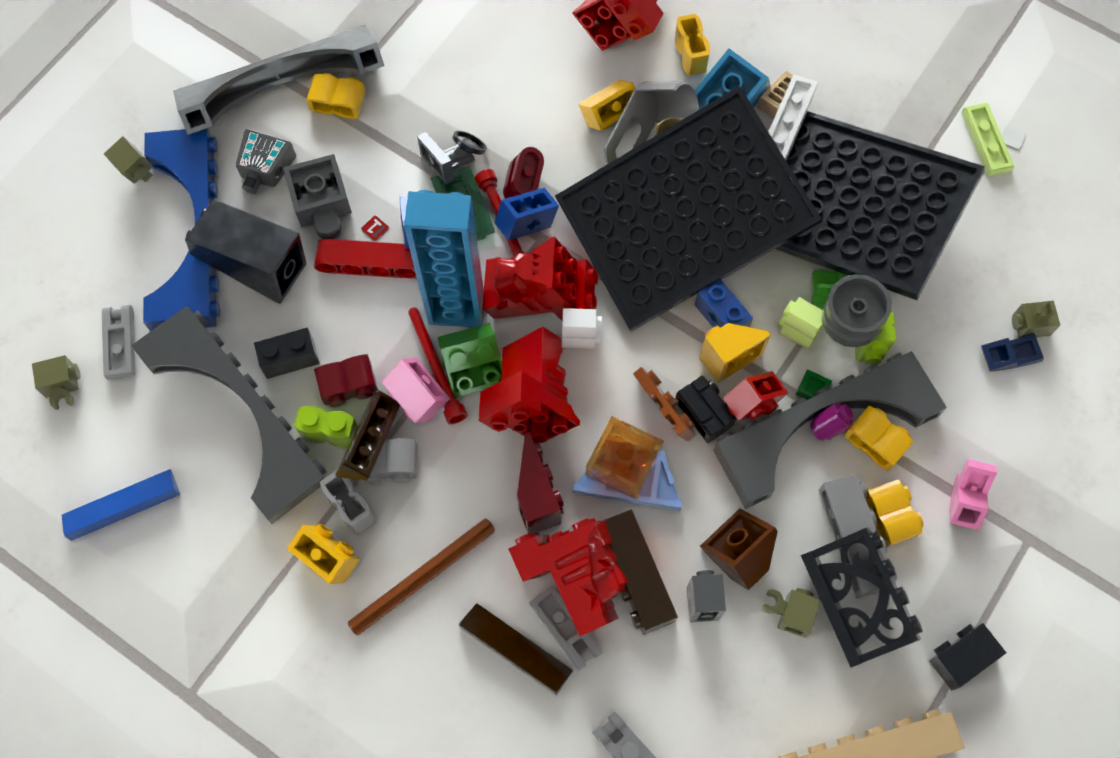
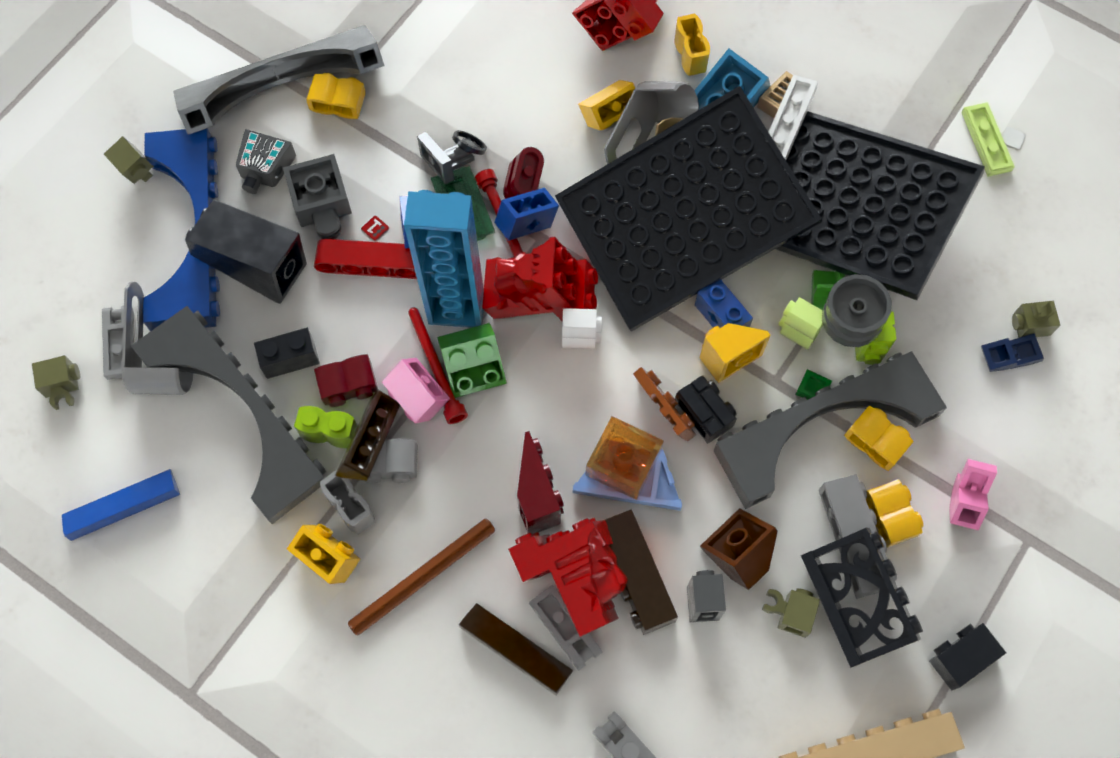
red brick [479,326,580,443] -> none
red brick [723,371,788,421] -> none
magenta brick [810,402,854,441] -> none
none -> light grey piece [122,282,193,395]

